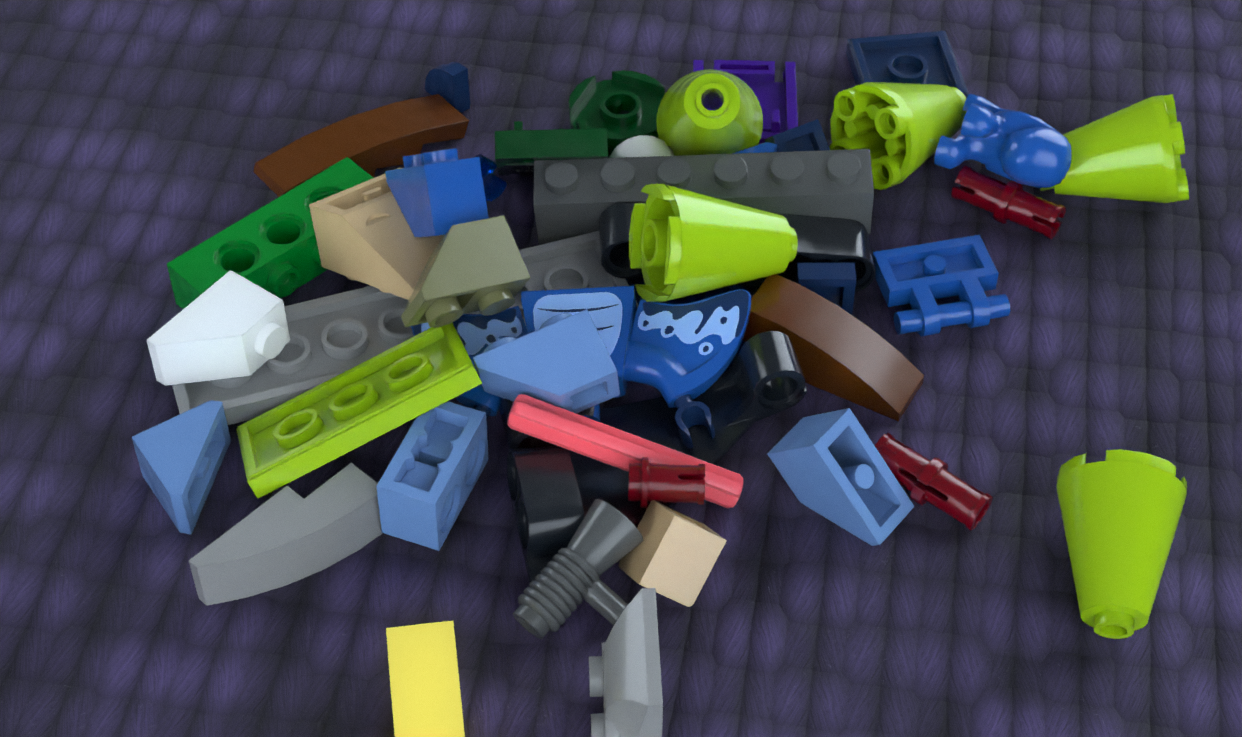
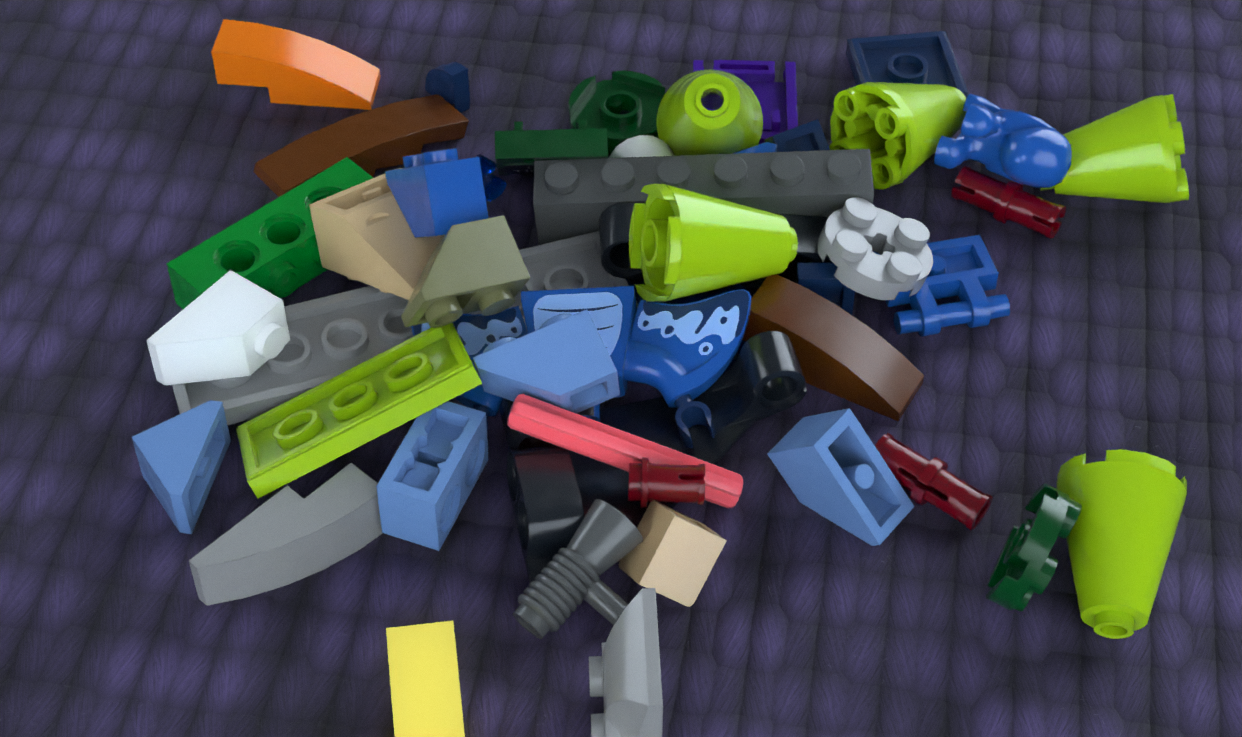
none -> orange slope [211,19,381,110]
none -> light grey plate [817,197,933,300]
none -> dark green plate [986,483,1082,612]

